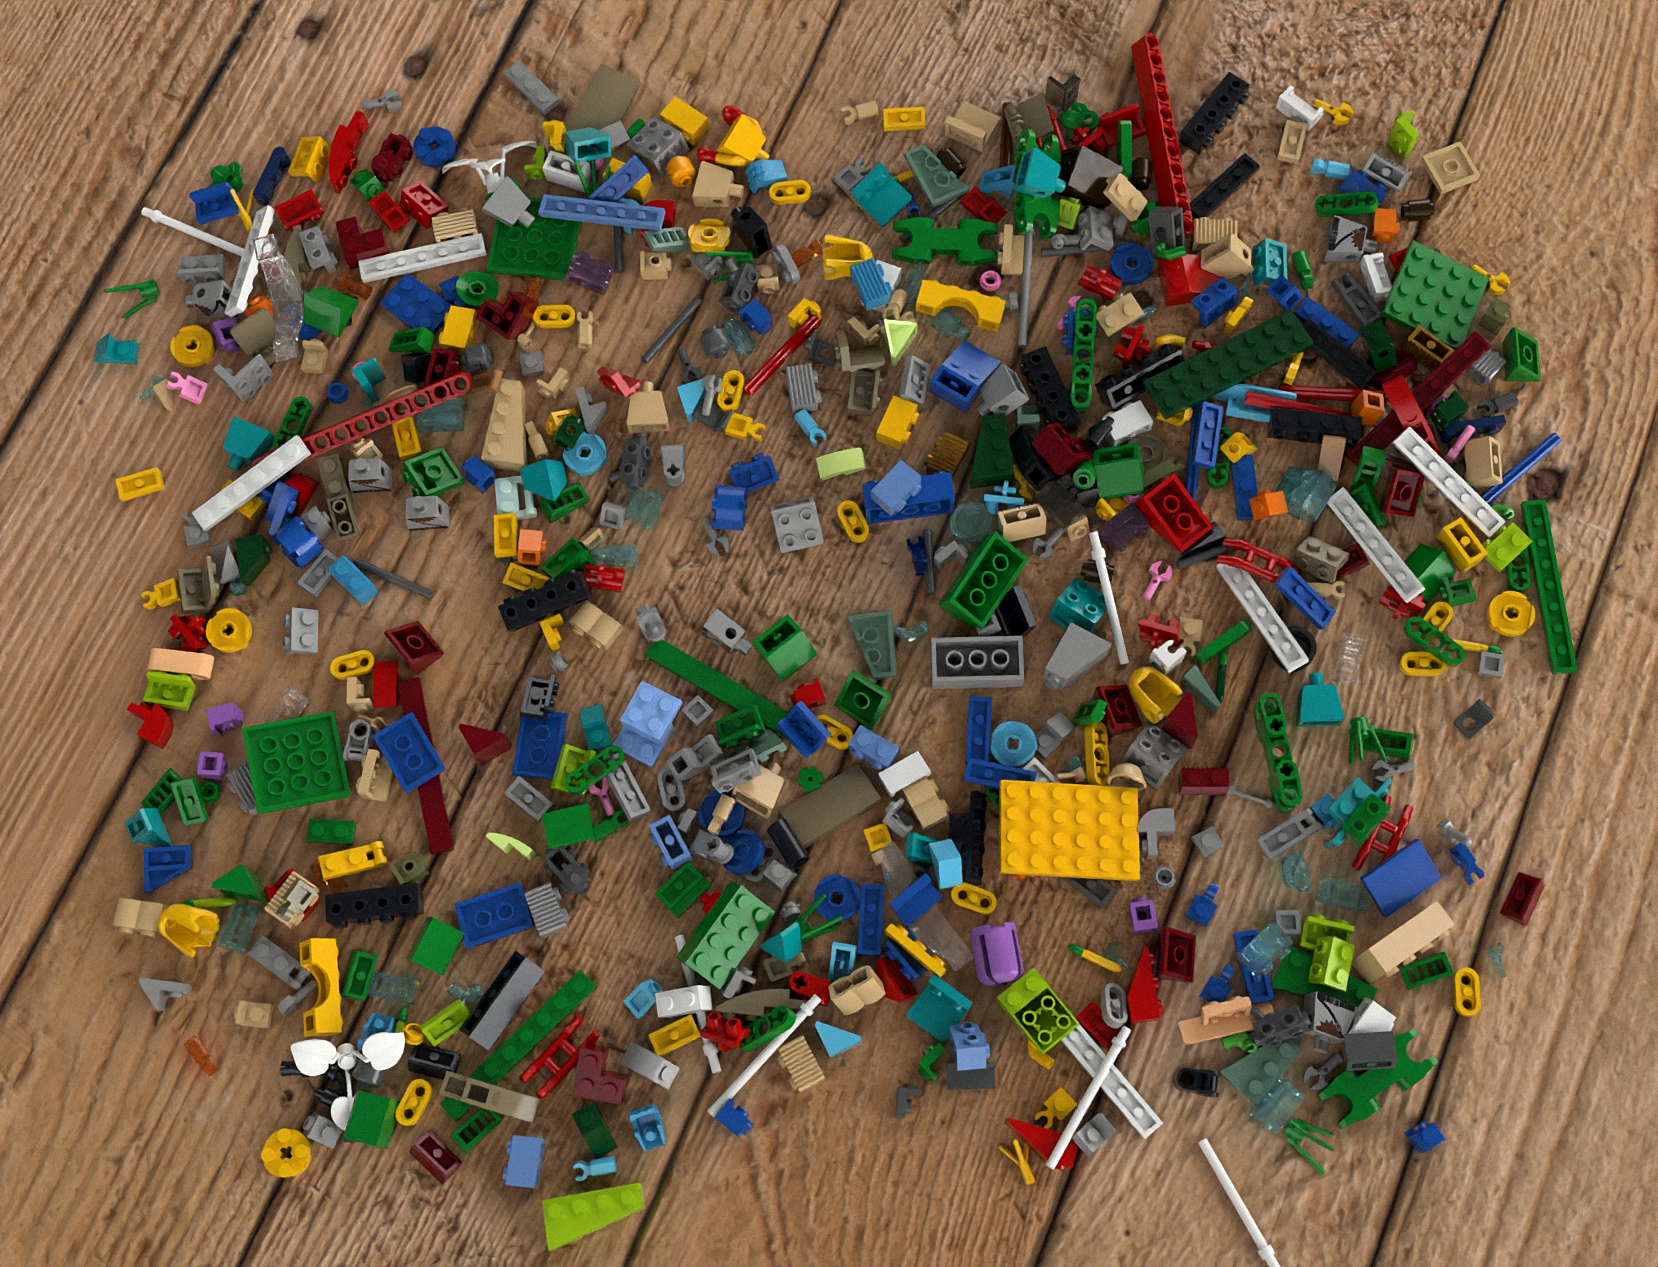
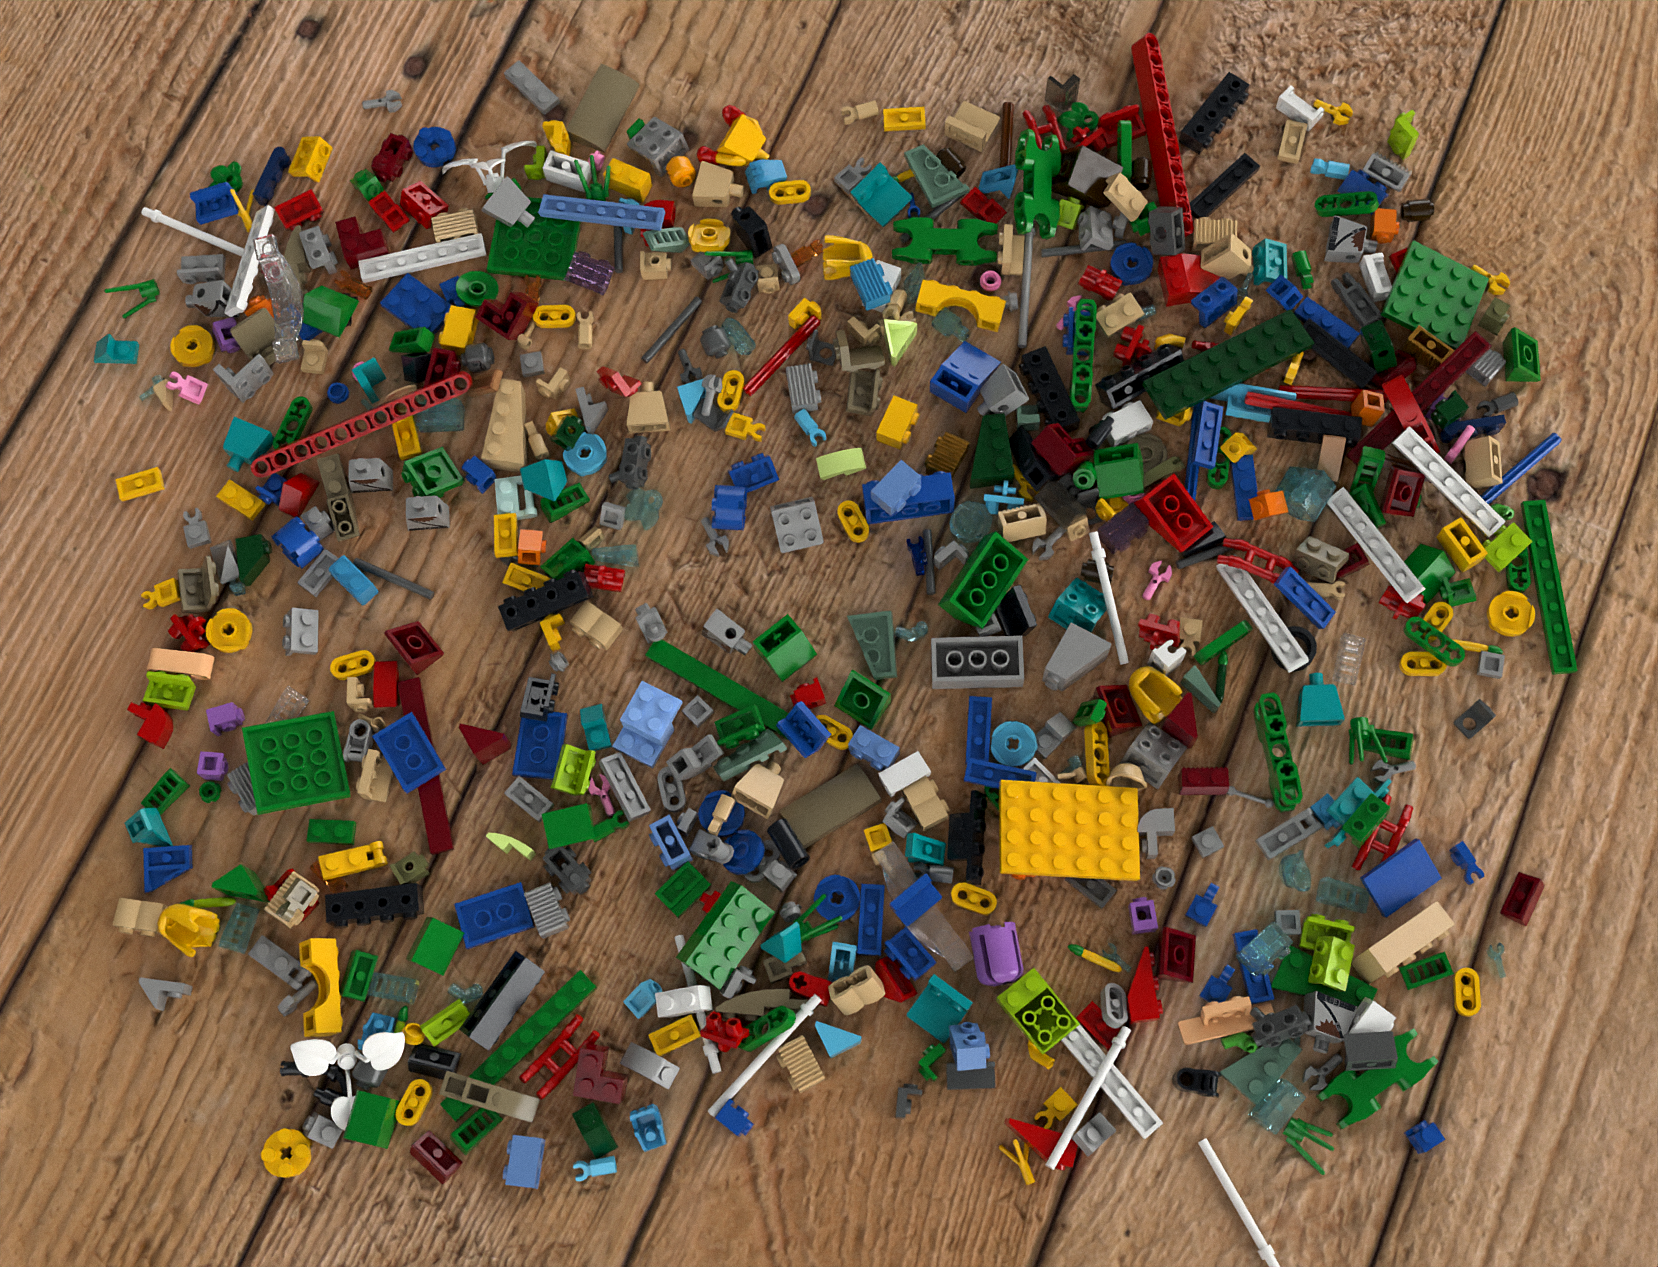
green plate [171,776,209,826] -> none
clear orange bar [183,1035,218,1076] -> none
white plate [192,435,311,531] -> none
tan bracket [234,1000,274,1029] -> none
blue bracket [265,482,298,535] -> none
red slope [328,110,369,194] -> none
tan bracket [348,435,383,459] -> none
lime wedge [542,1183,645,1251] -> none
teal torso [565,127,611,162] -> none
green beam [565,745,625,795] -> none
blue plate [589,155,649,202] -> none
light grey brick [597,120,630,152] -> none
yellow brick [660,96,709,146] -> none
light grey piece [661,444,685,488] -> none
light grey bracket [710,748,762,794] -> none
blue brick [739,298,773,335] -> none
green plant [798,766,824,792] -> none
yellow plate [885,923,946,979] -> none
light grey bracket [899,355,930,406] -> none
medium azure slope [928,839,963,890] -> none
dark tan hinge [1004,93,1054,147] -> none
teal torso [1014,147,1066,198] -> none
light grey arm [1051,233,1079,249] -> none
green arm [1154,242,1186,260] -> none
tan plate [1421,141,1480,195] -> none
light grey bar [1436,819,1473,846] -> none

